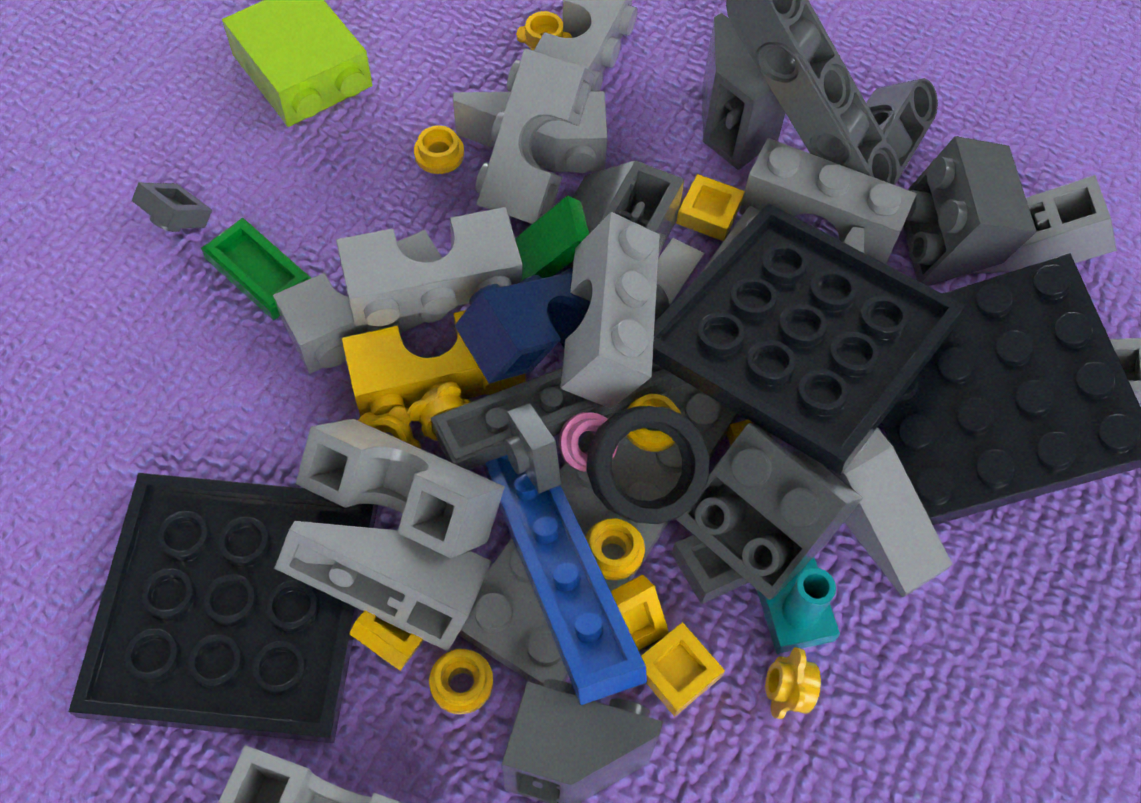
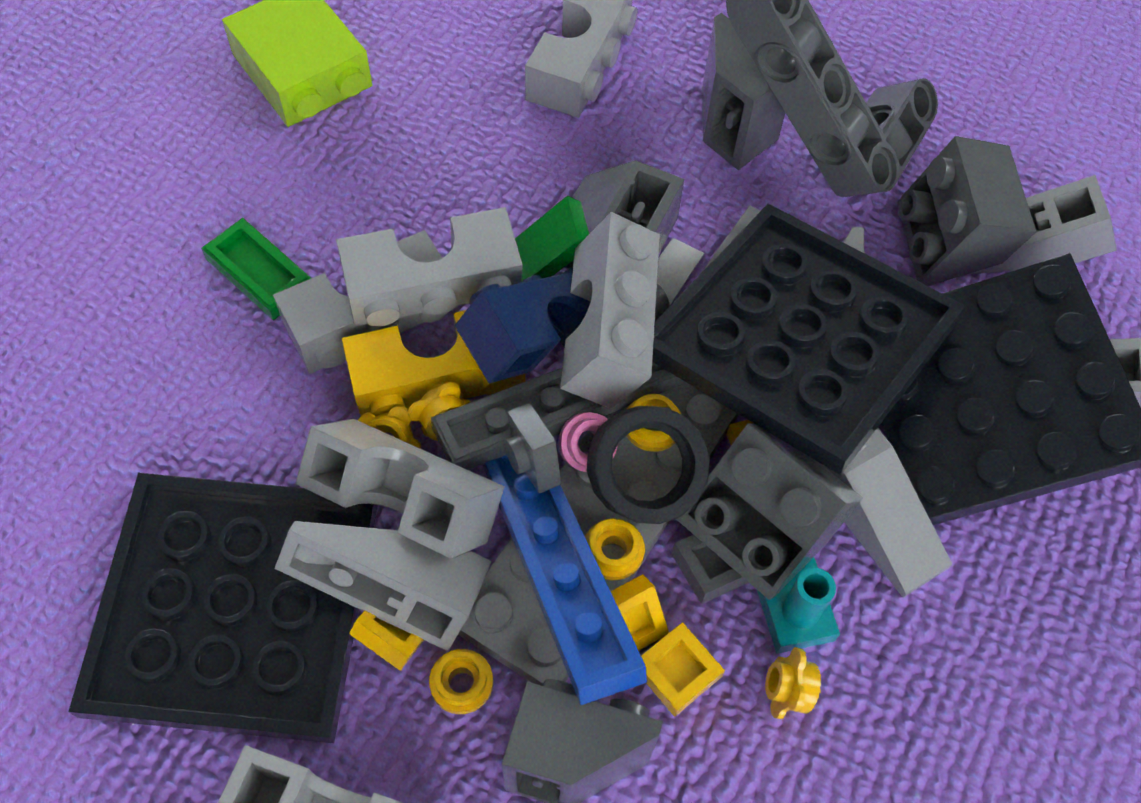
dark grey plate [132,182,212,232] -> none
yellow plate [414,125,464,174] -> none
light grey slope [453,91,607,173] -> none
light grey arch [475,48,595,224] -> none
yellow plate [516,11,572,51] -> none
yellow plate [676,174,745,241] -> none
light grey arch [740,138,917,264] -> none

